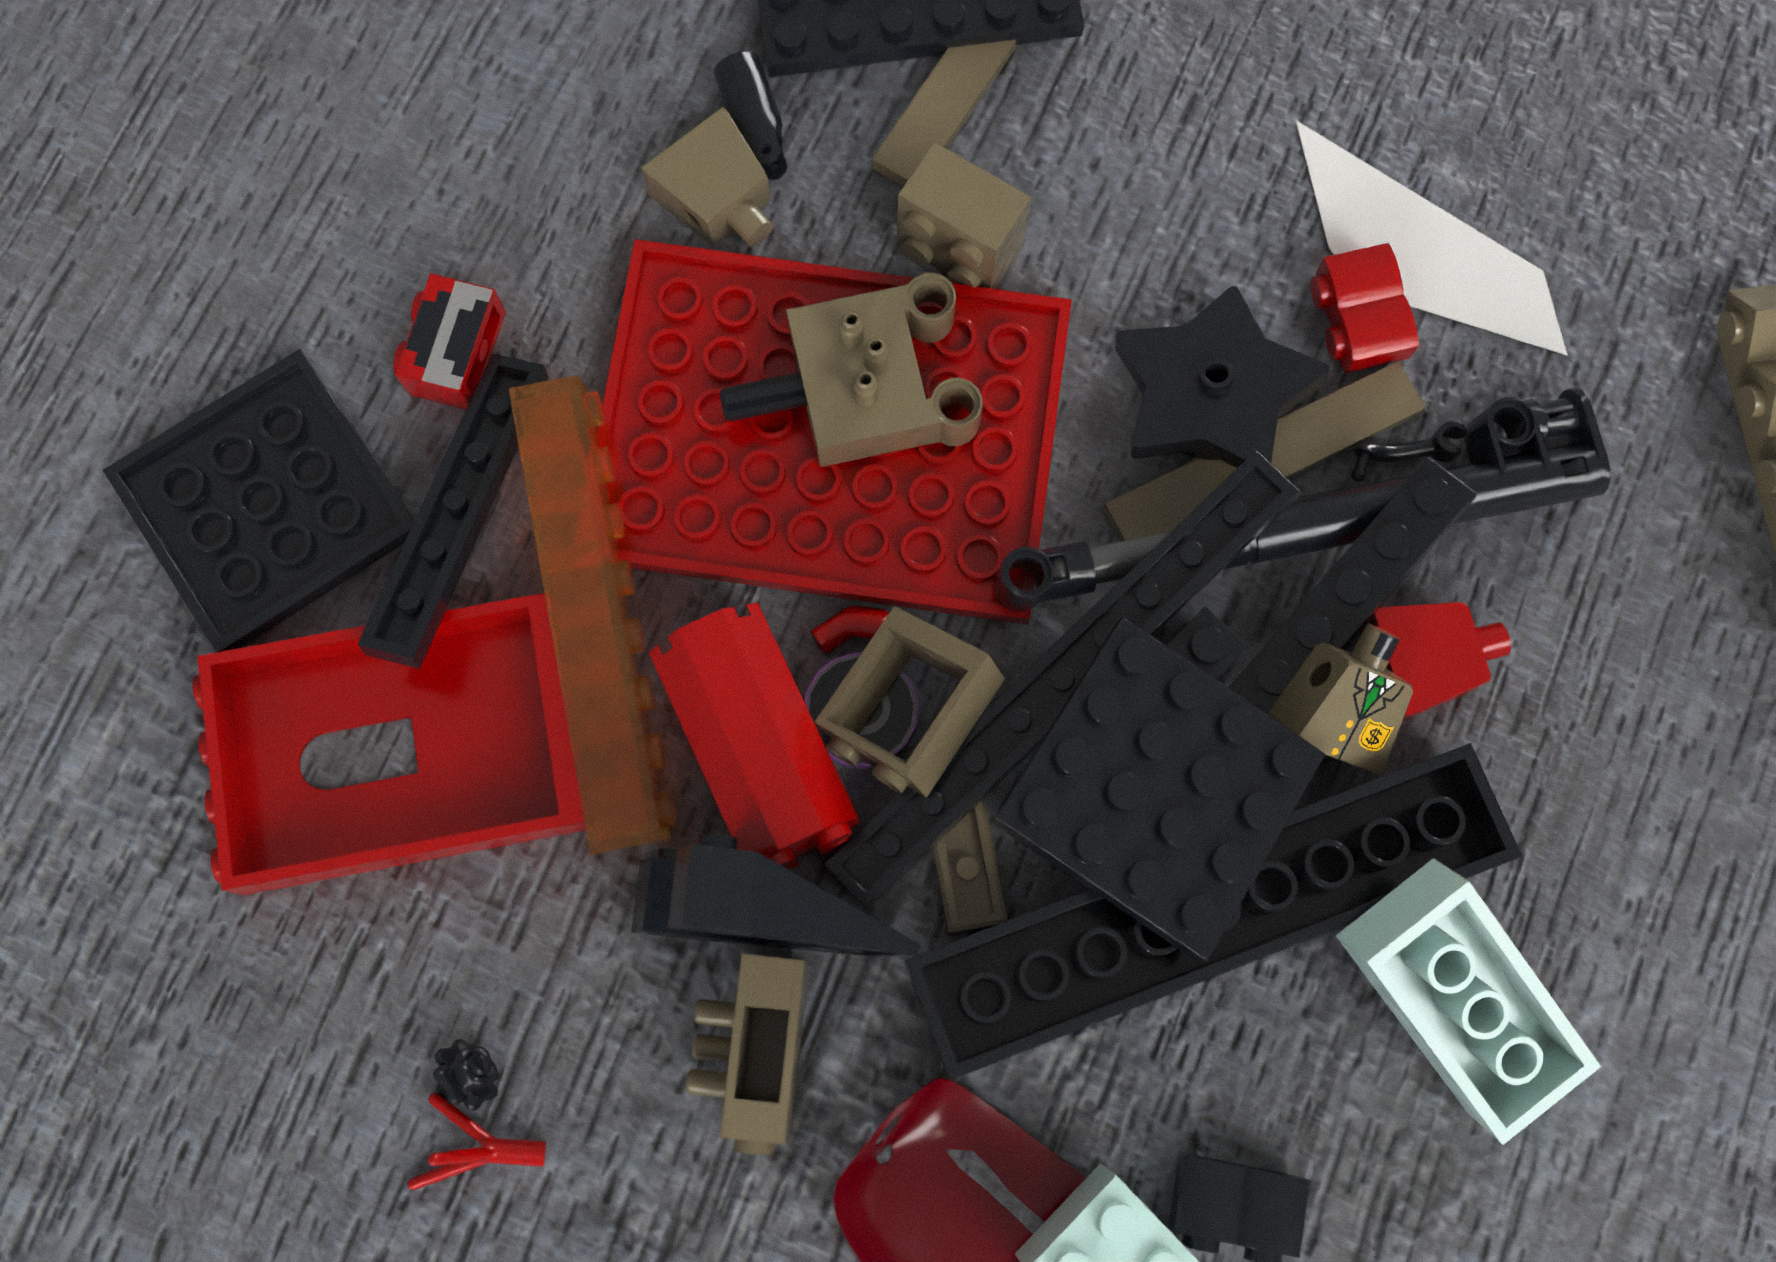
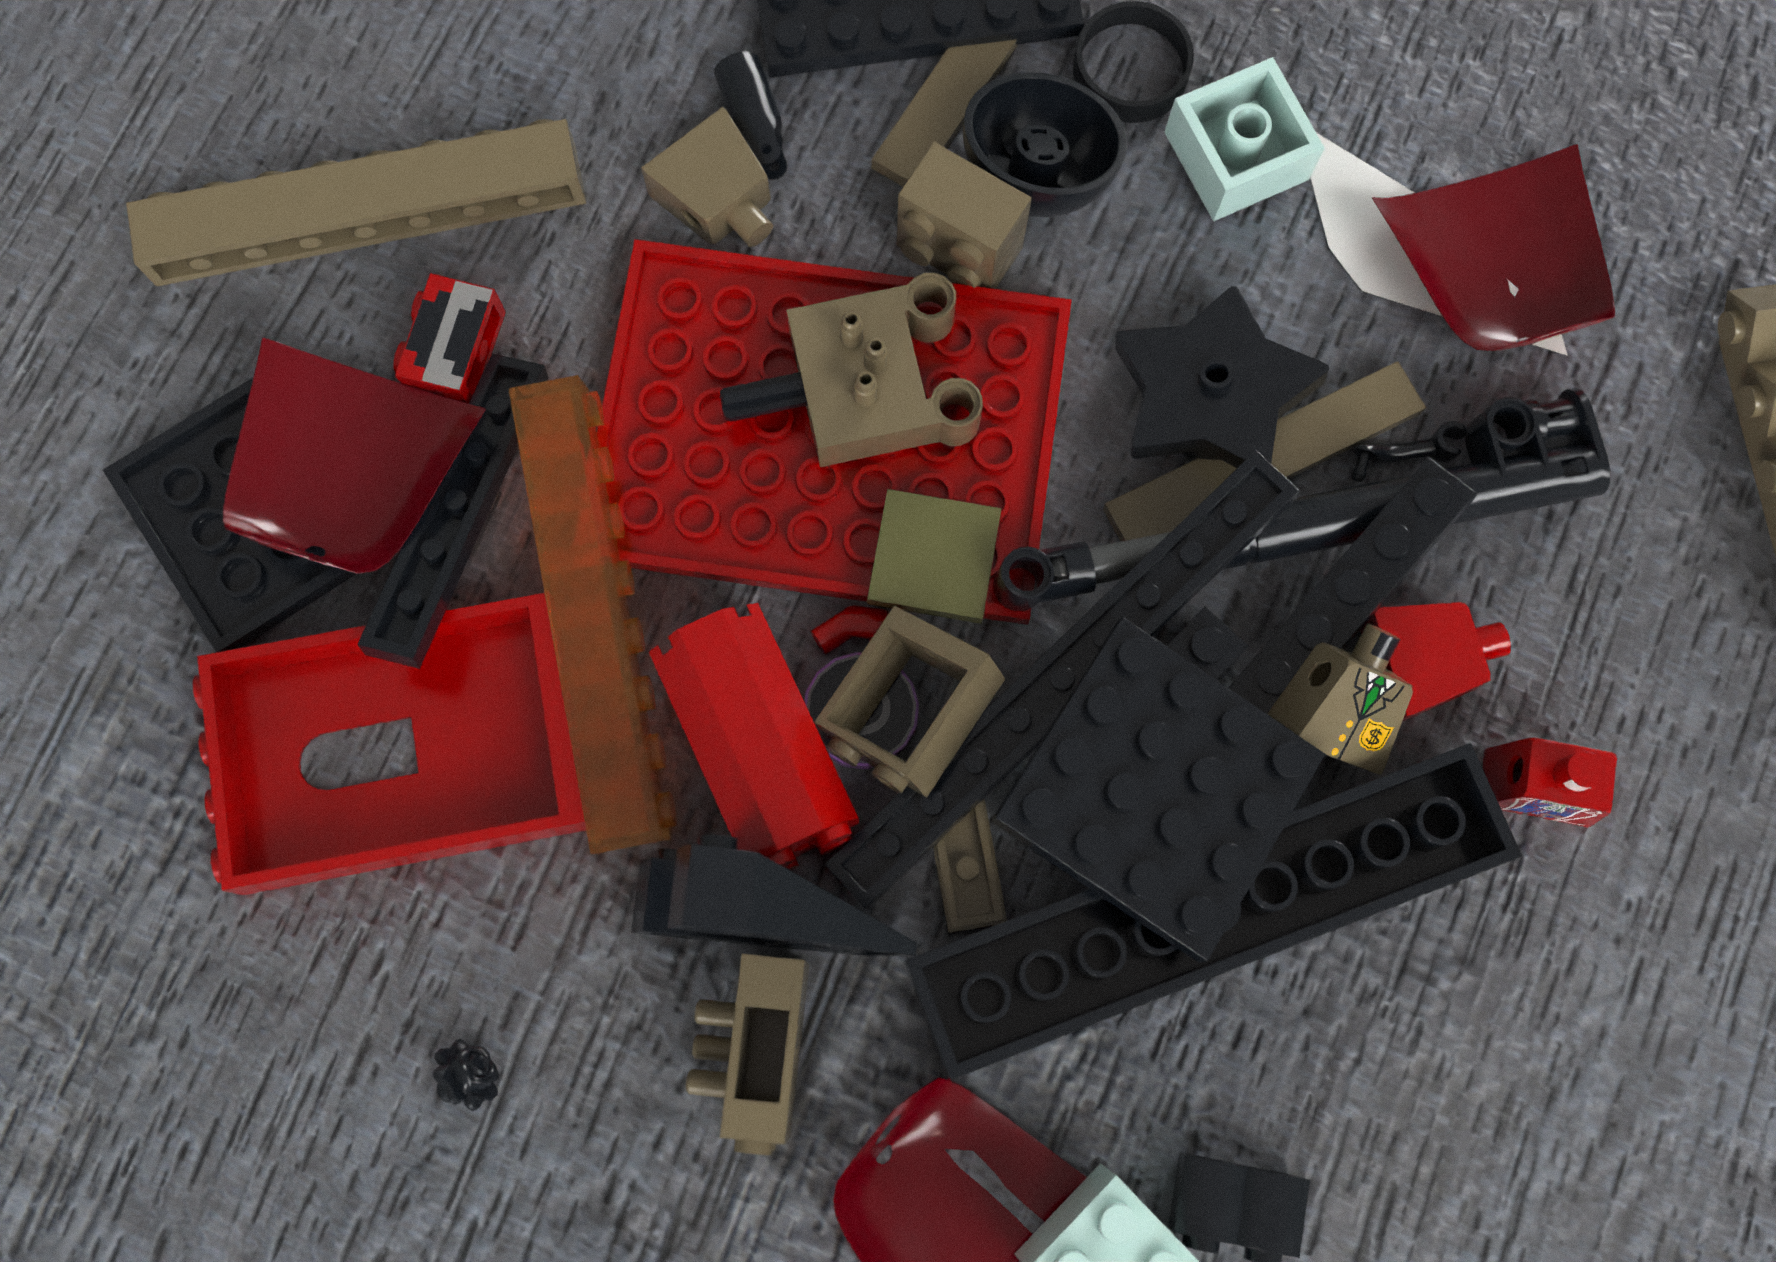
red plant [407,1093,546,1190] -> none
red brick [1311,243,1419,374] -> none
light aqua brick [1336,858,1601,1145] -> none
none -> dark tan brick [126,119,587,287]
none -> dark red piece [223,338,486,574]
none -> olive tile [867,489,1002,624]
none -> black piece [963,72,1127,217]
none -> black tyre [1073,1,1194,123]
none -> light aqua brick [1164,57,1325,221]
none -> dark red piece [1372,144,1616,351]
none -> red torso [1482,738,1617,827]

